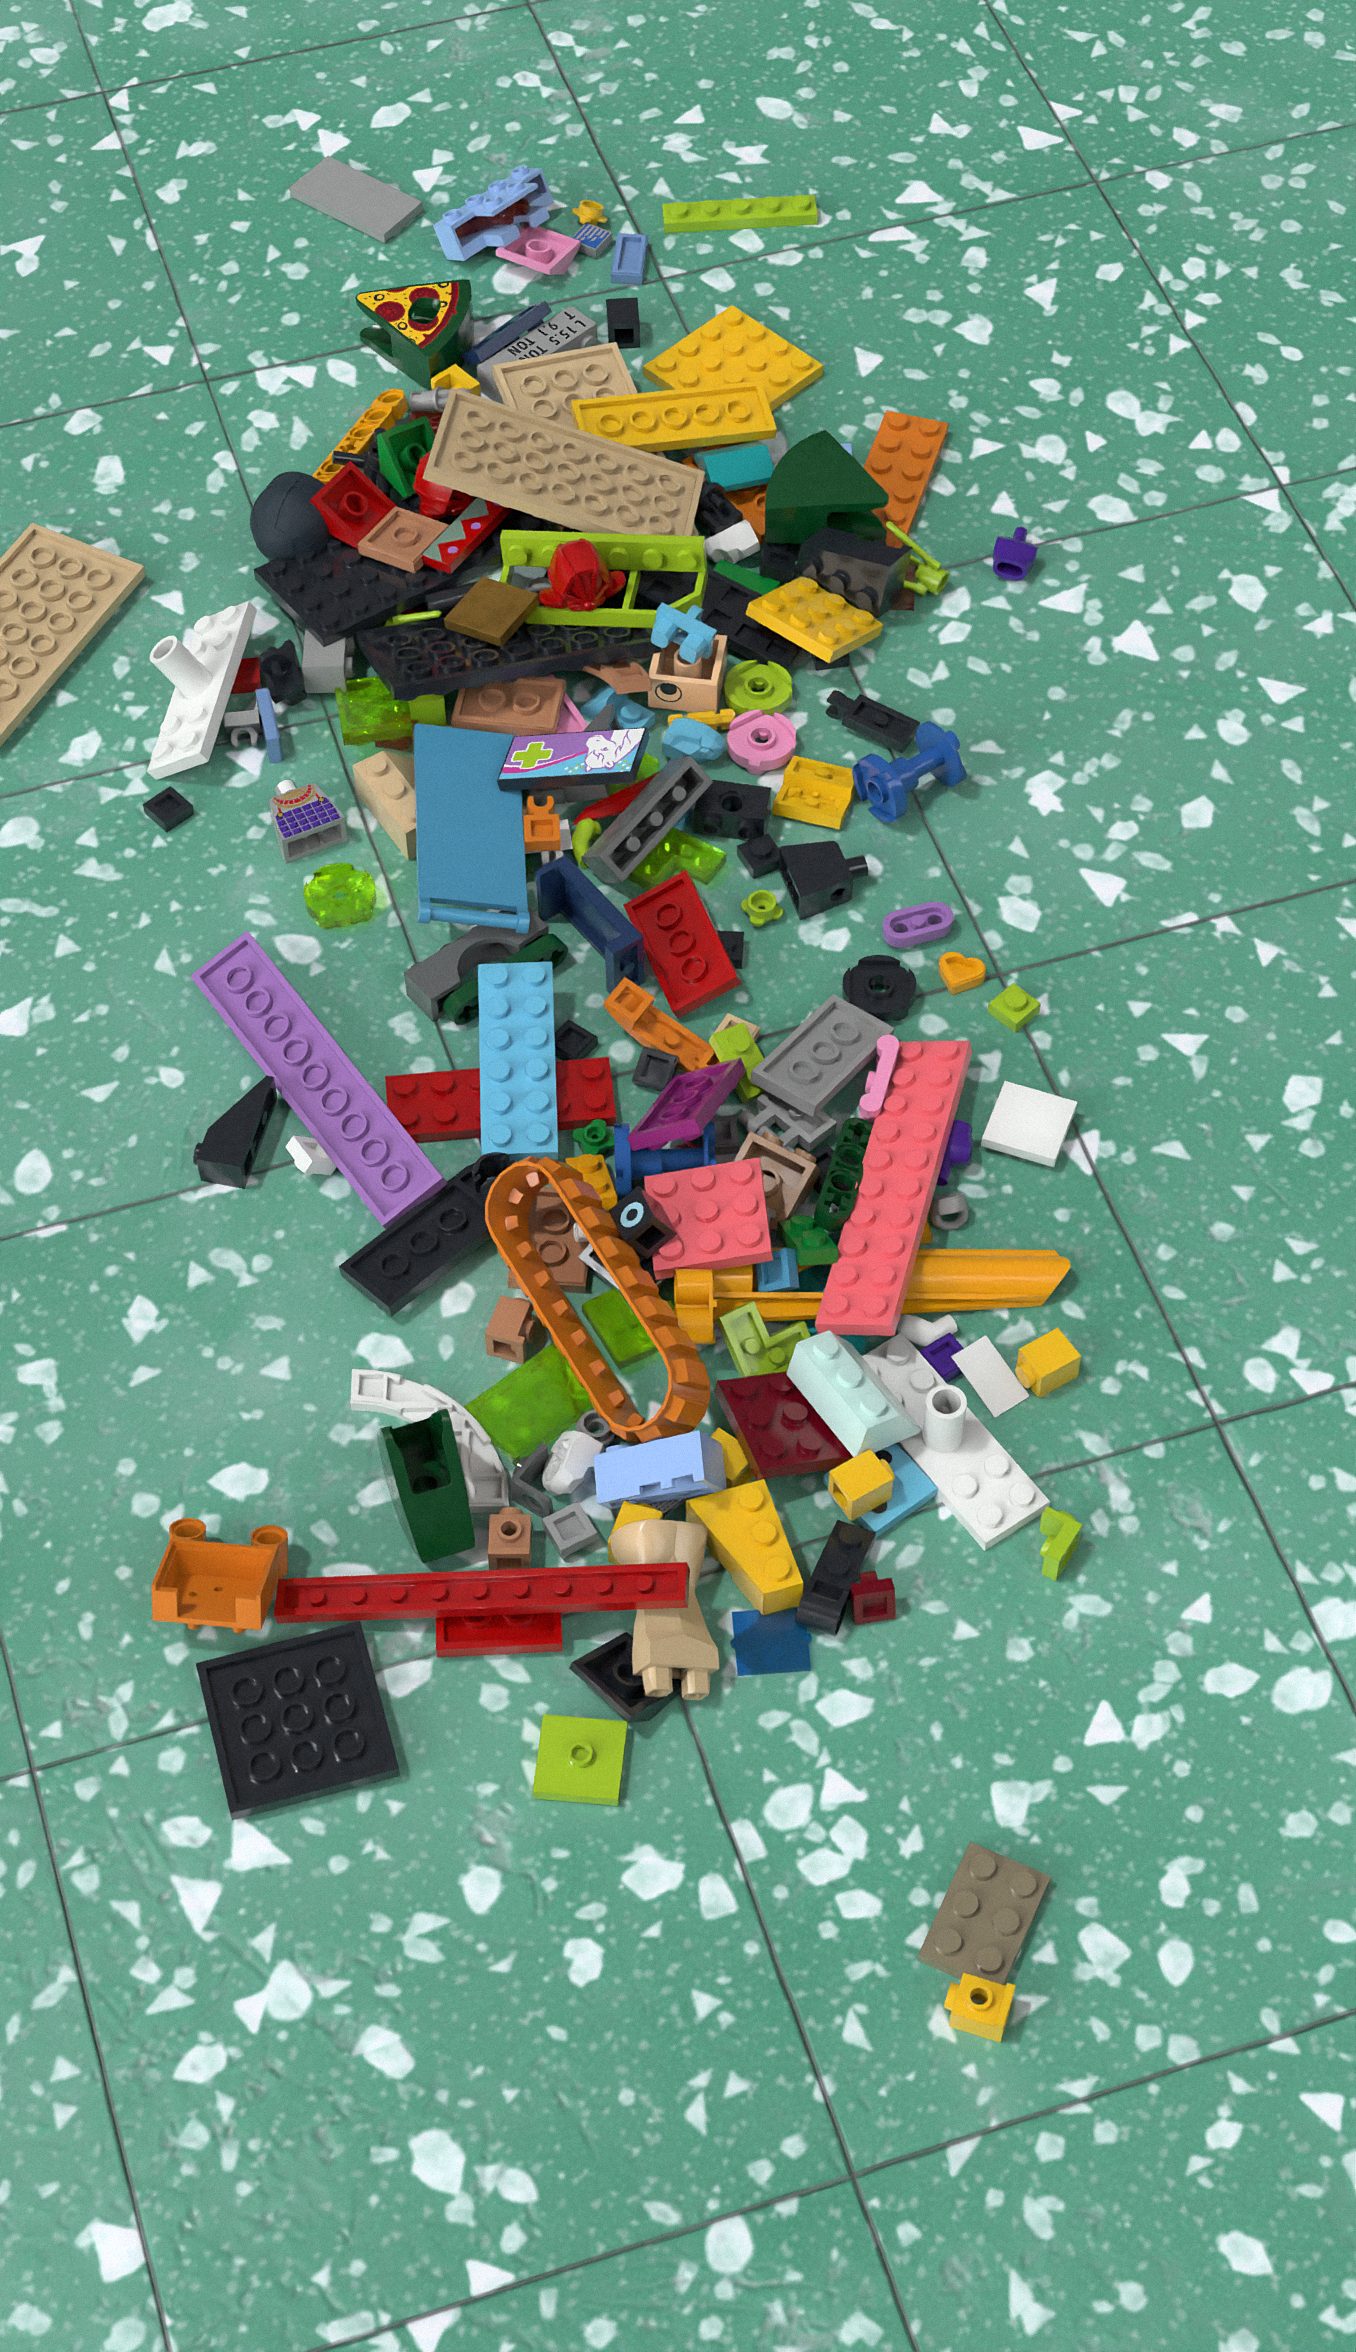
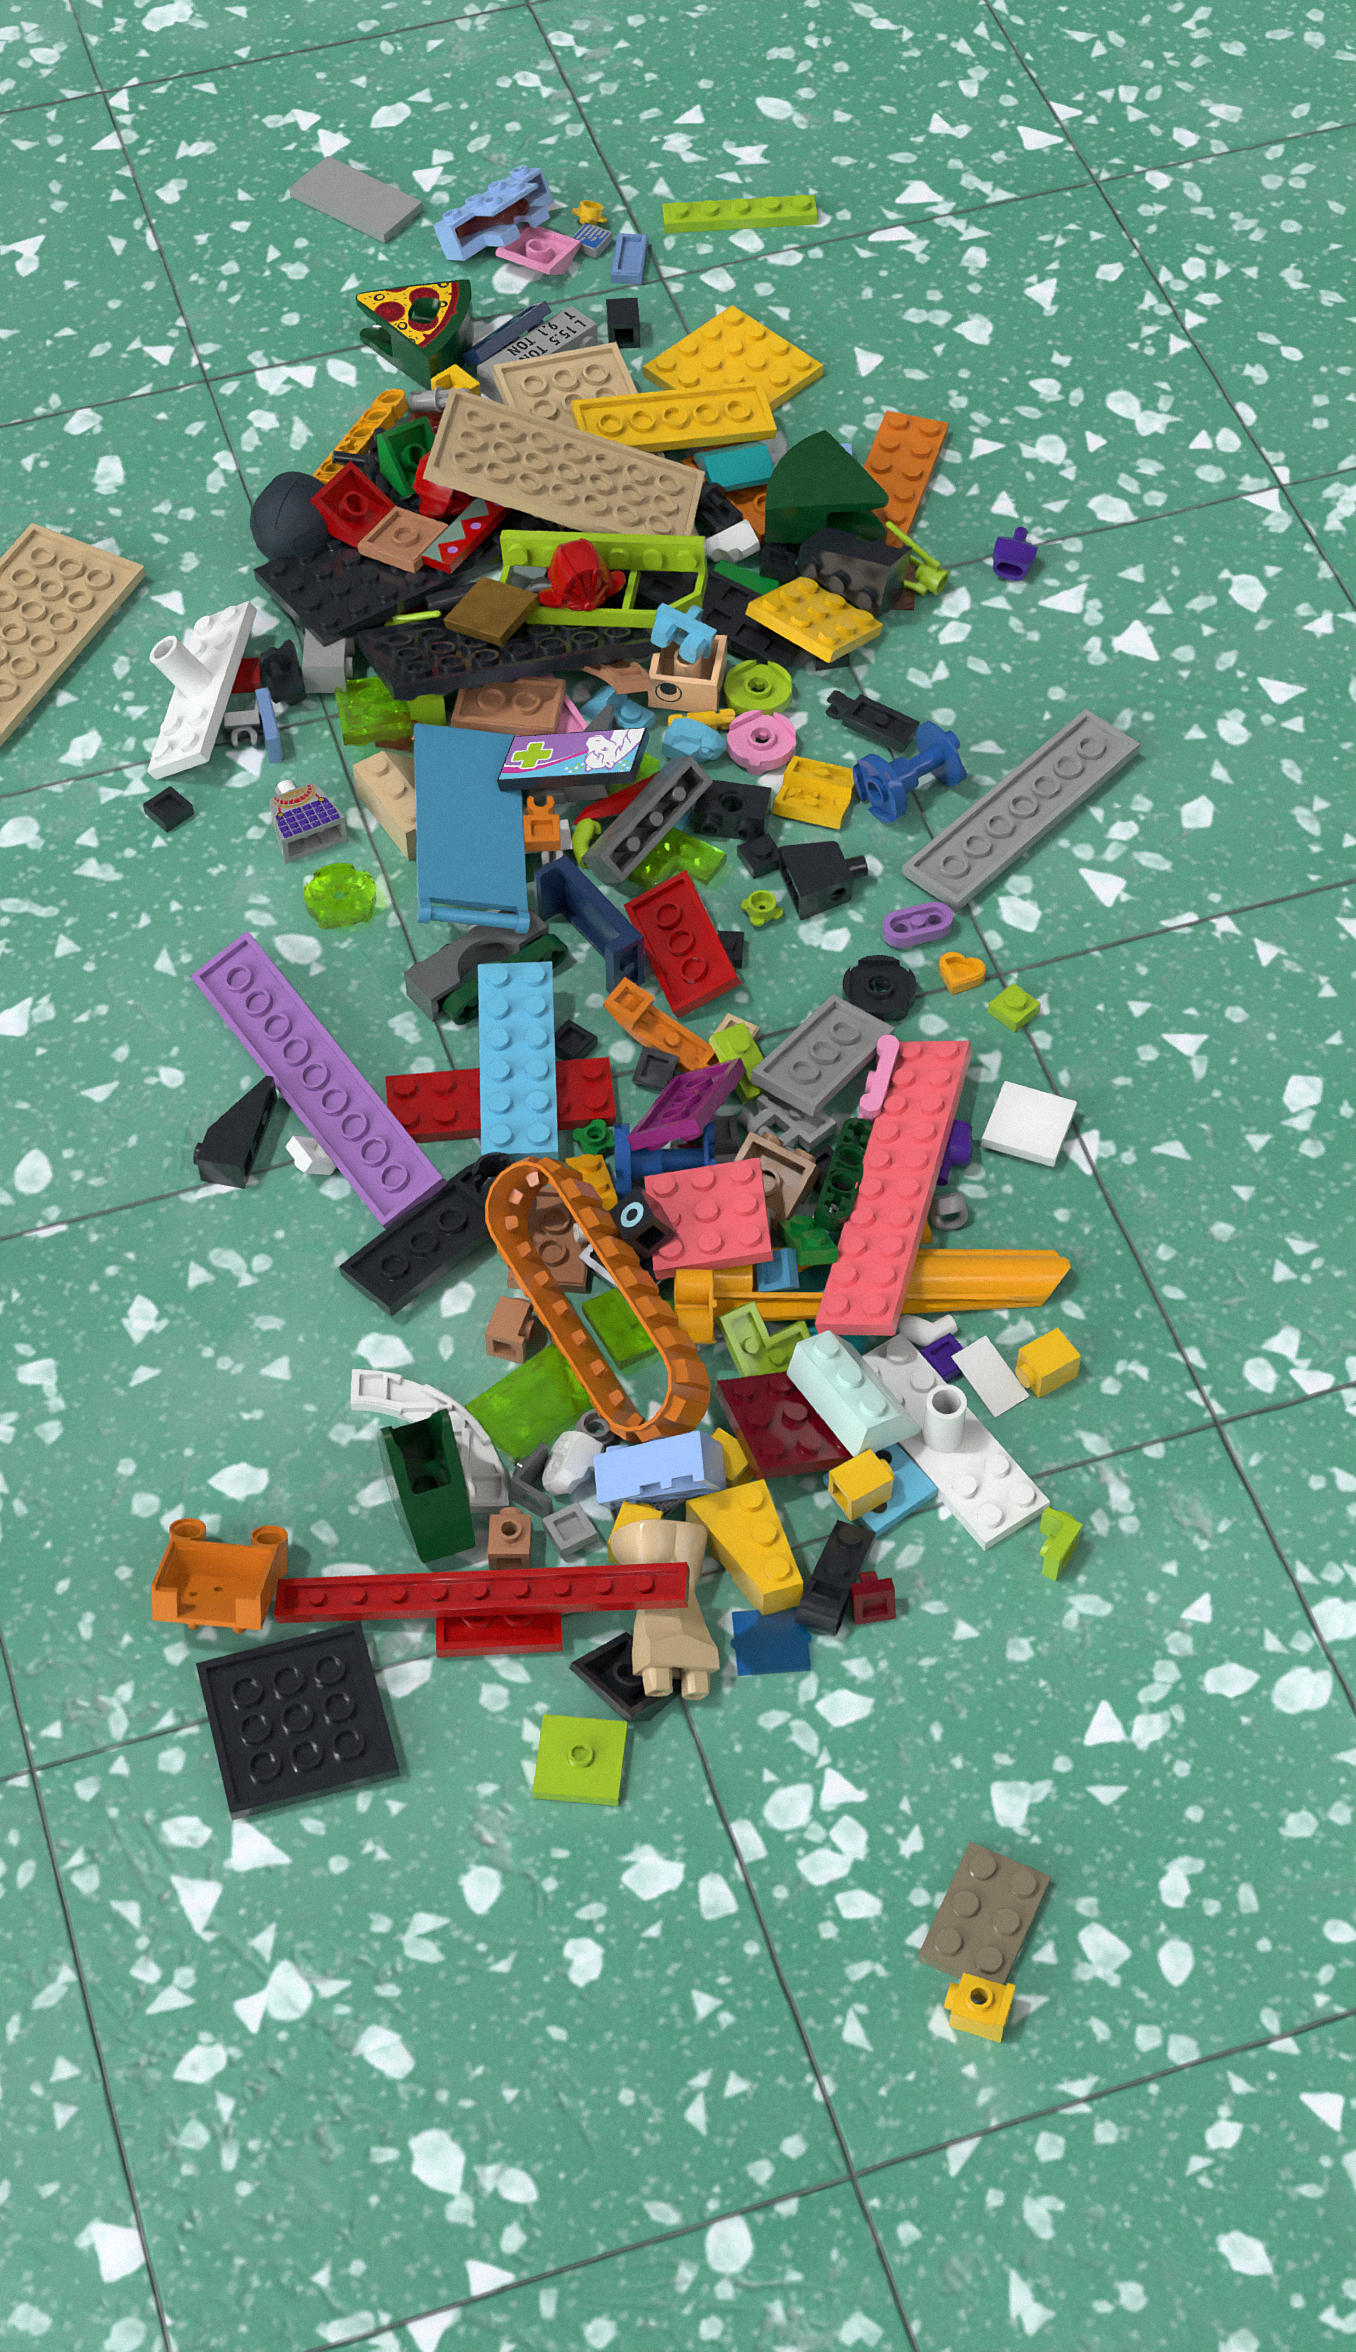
none -> light grey plate [902,709,1140,912]

